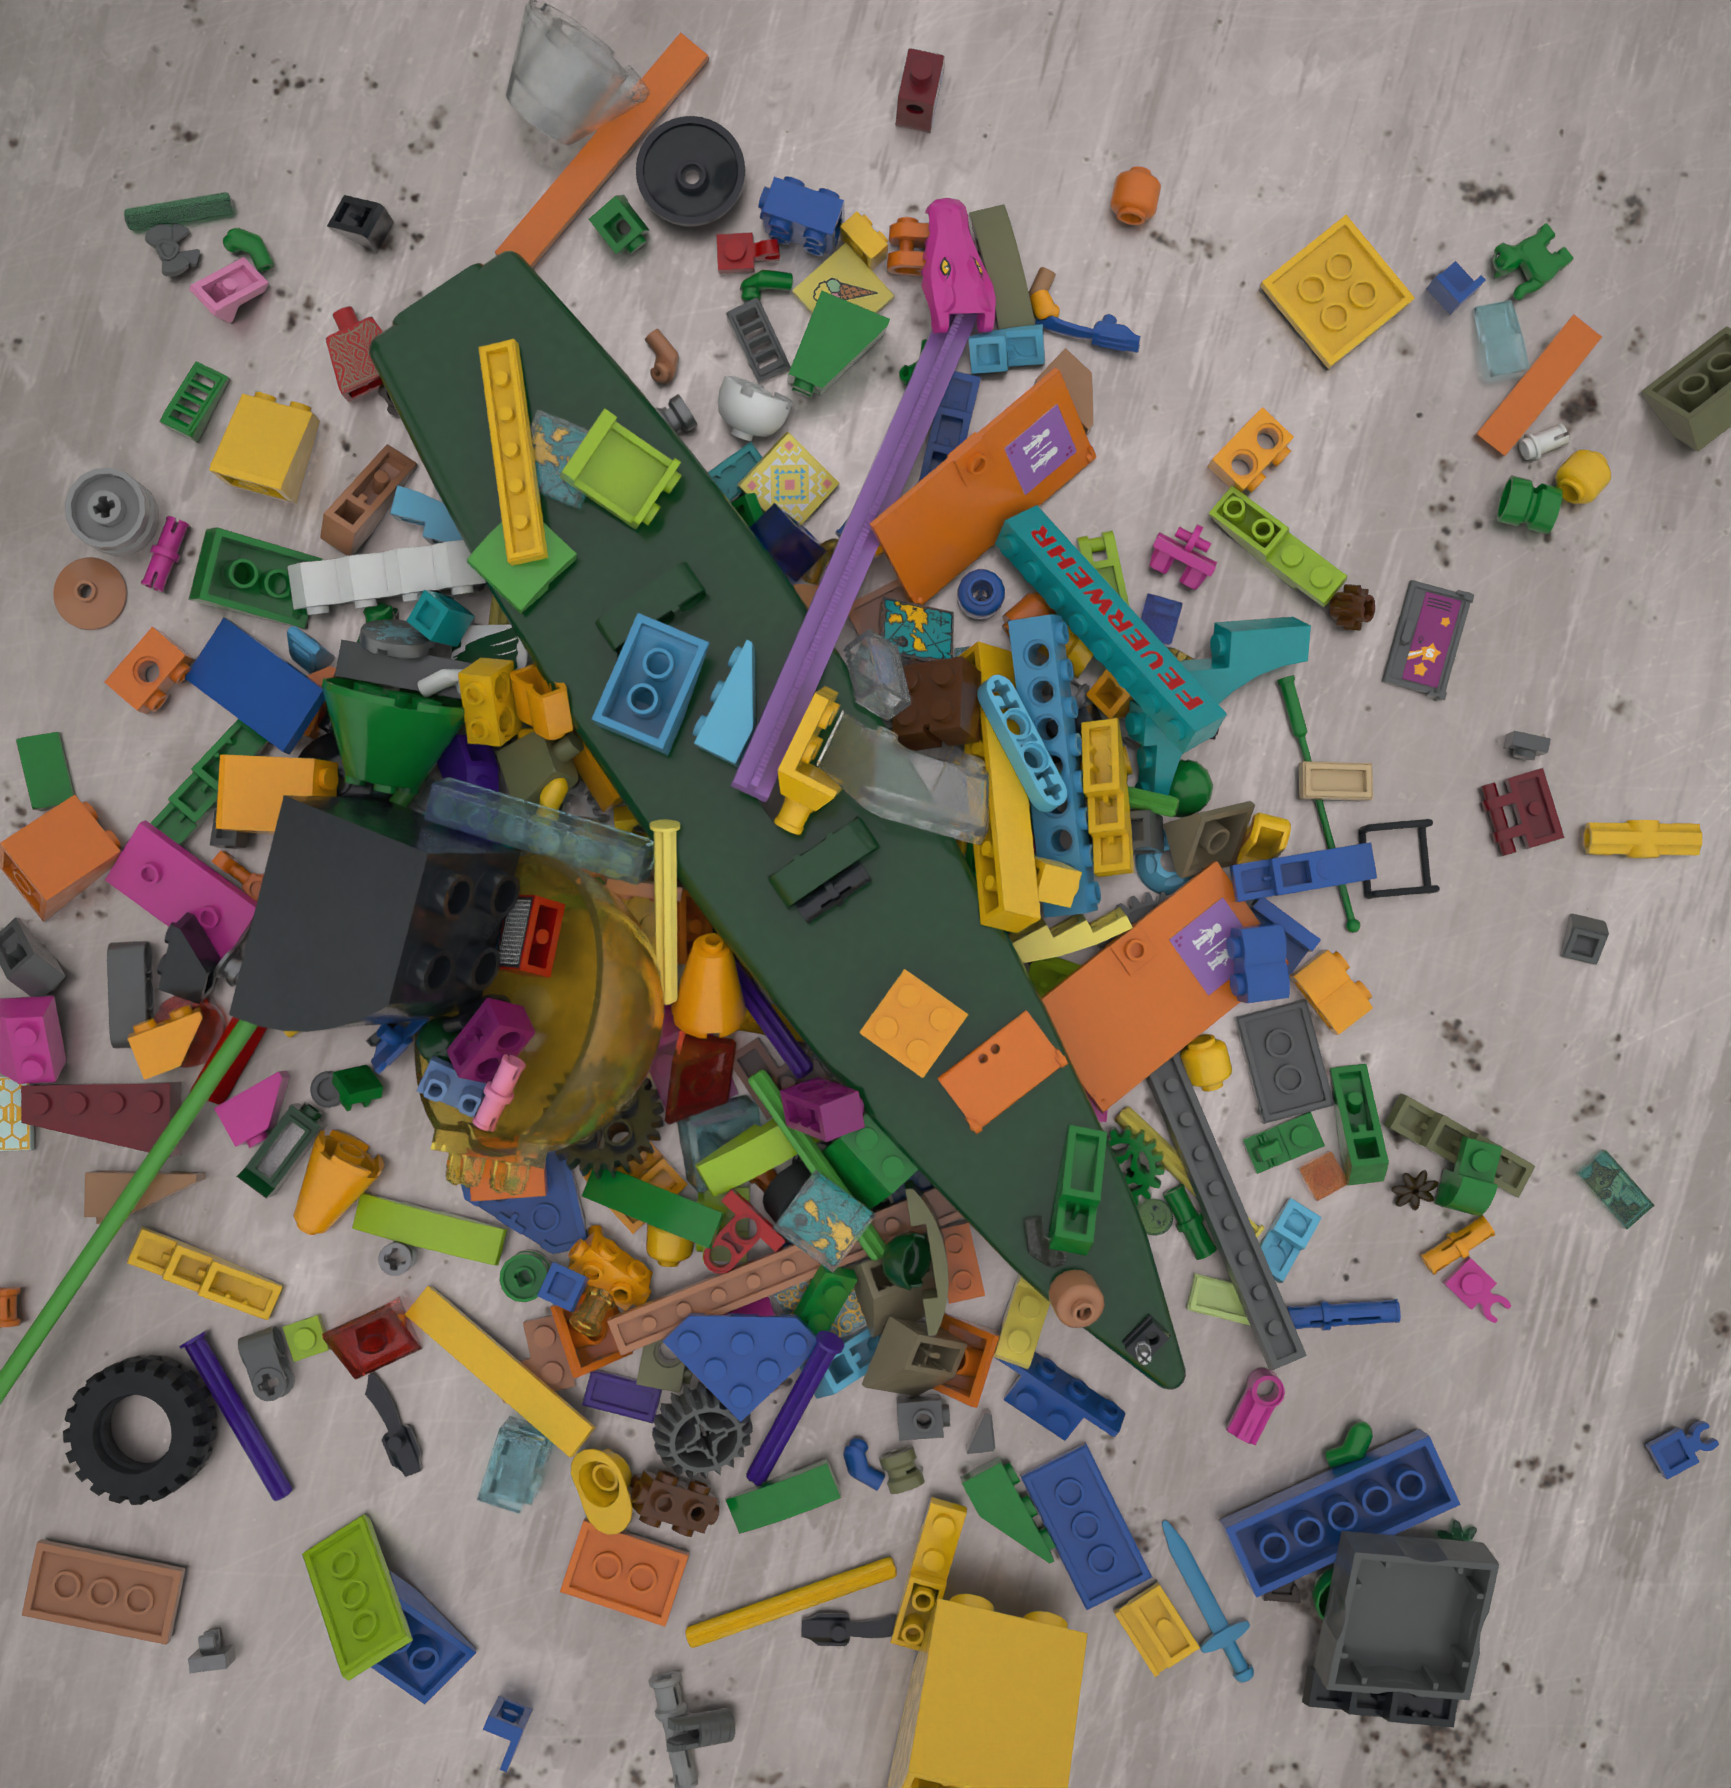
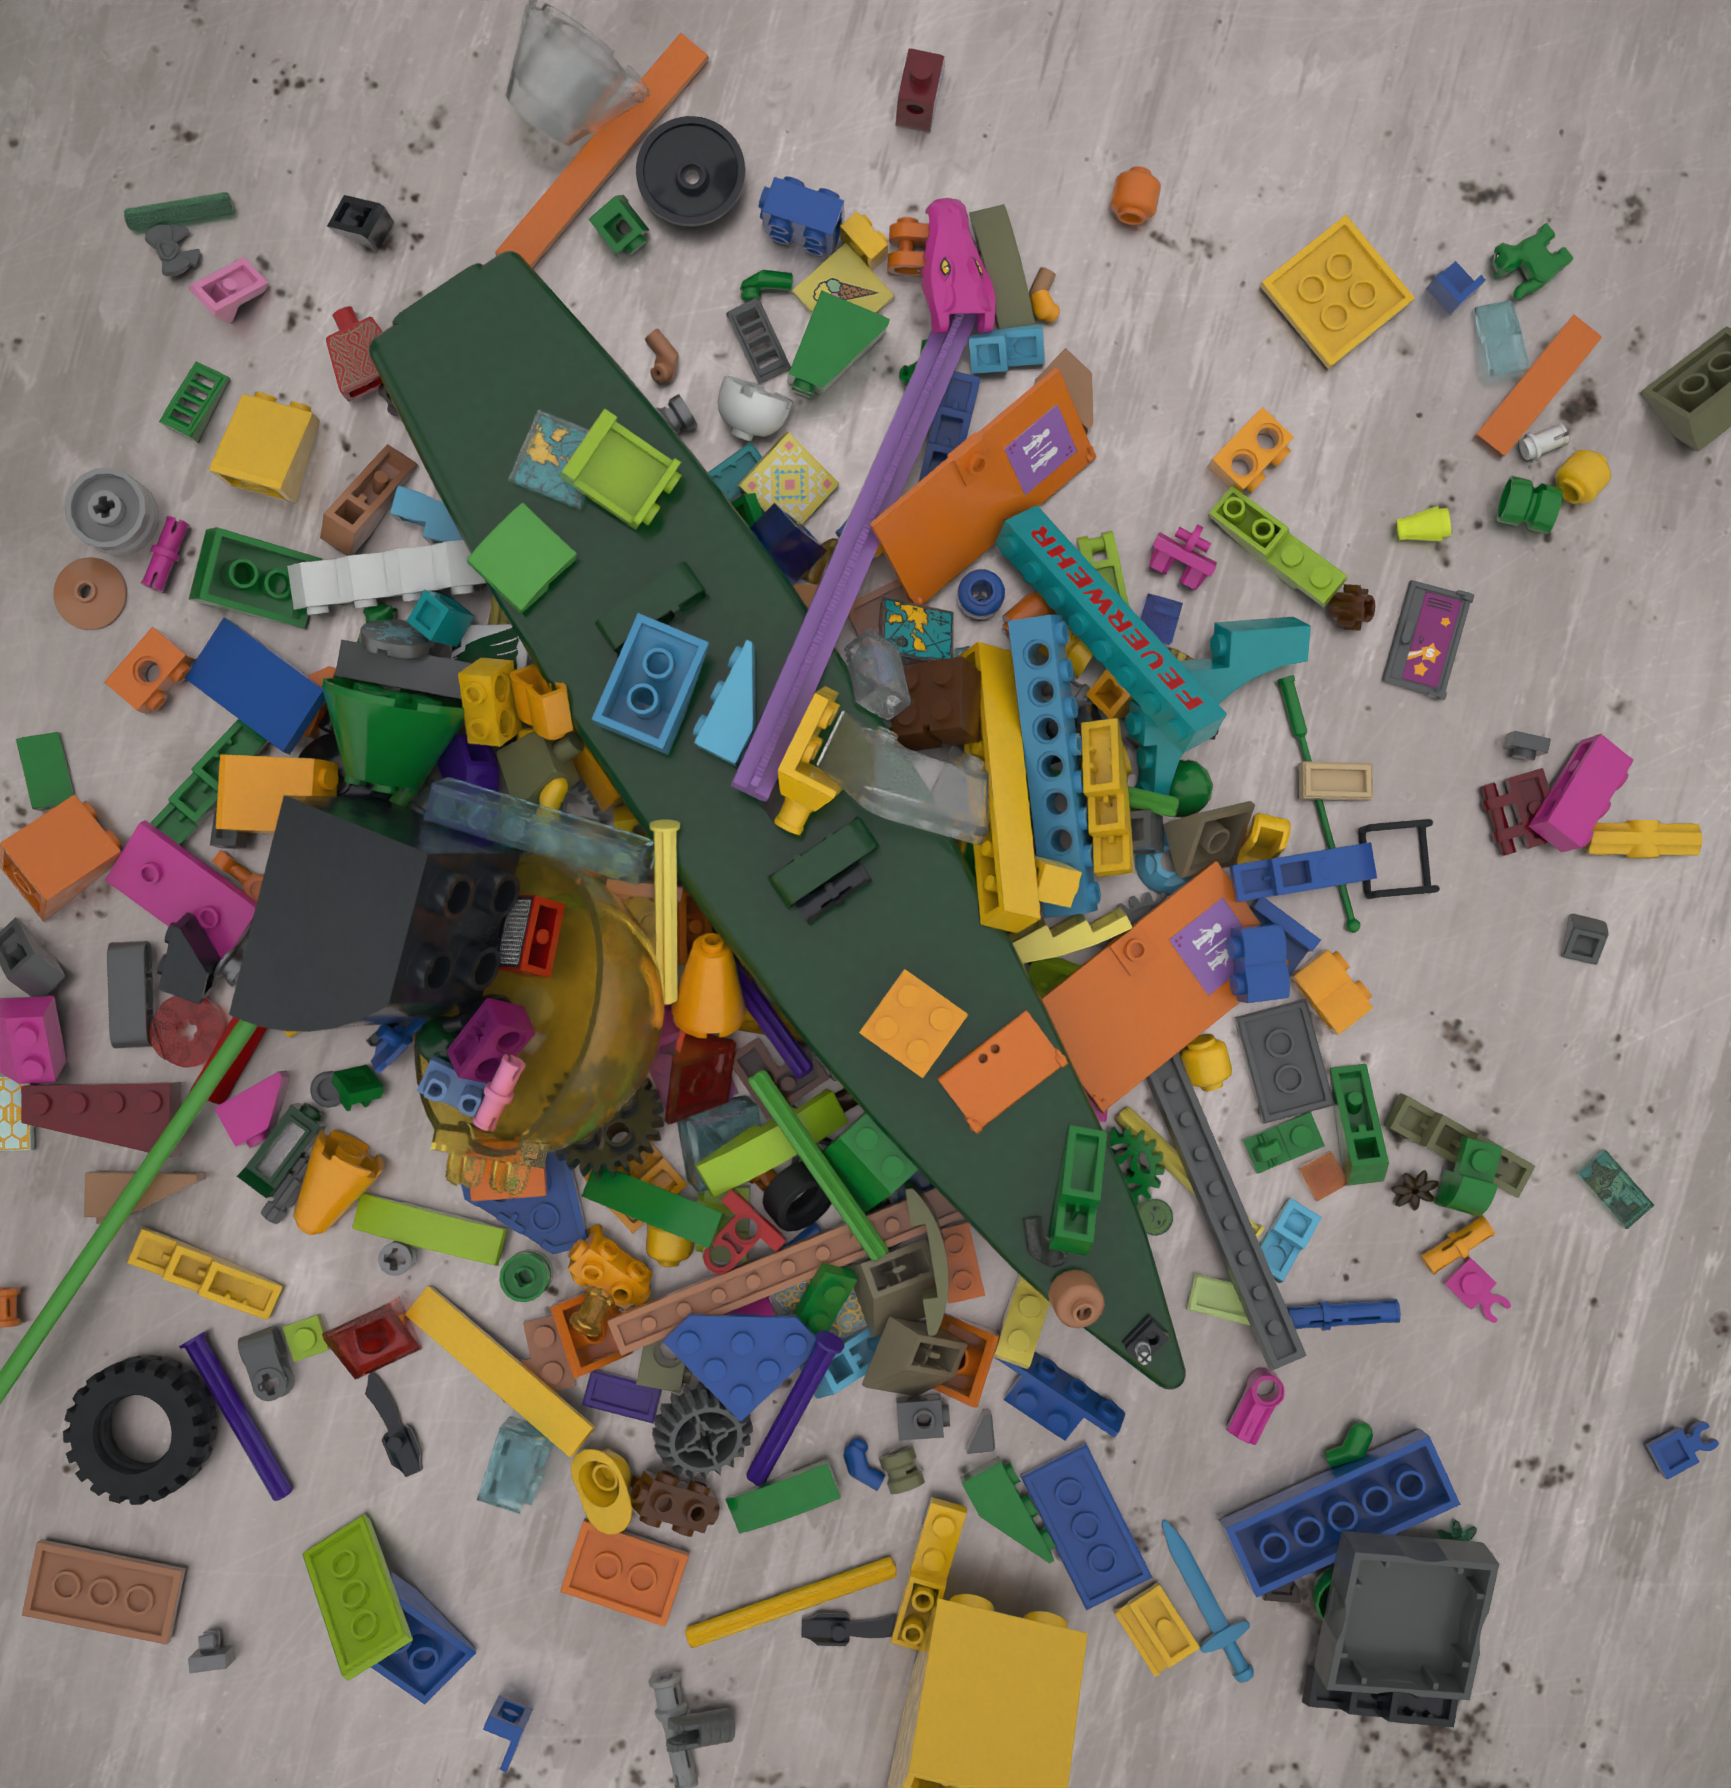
light orange slope [127,1005,203,1080] -> none
green arm [223,228,274,273] -> none
dark azure slope [287,626,335,674] -> none
white arm [418,669,463,697] -> none
yellow tile [478,339,548,566] -> none
blue tile [537,1262,589,1312] -> none
red plate [716,232,780,274] -> none
clear tile [773,1170,876,1273] -> none
magenta brick [780,1077,865,1142] -> none
dark green hair [882,1232,932,1291] -> none
medium azure beam [977,675,1067,813] -> none
blue piece [1035,314,1141,353] -> none
green pin [1163,1184,1217,1260] -> none
none -> dark grey axle [261,1156,309,1224]
none -> neon yellow cone [1396,505,1451,542]
none -> dark pink brick [1529,734,1634,852]

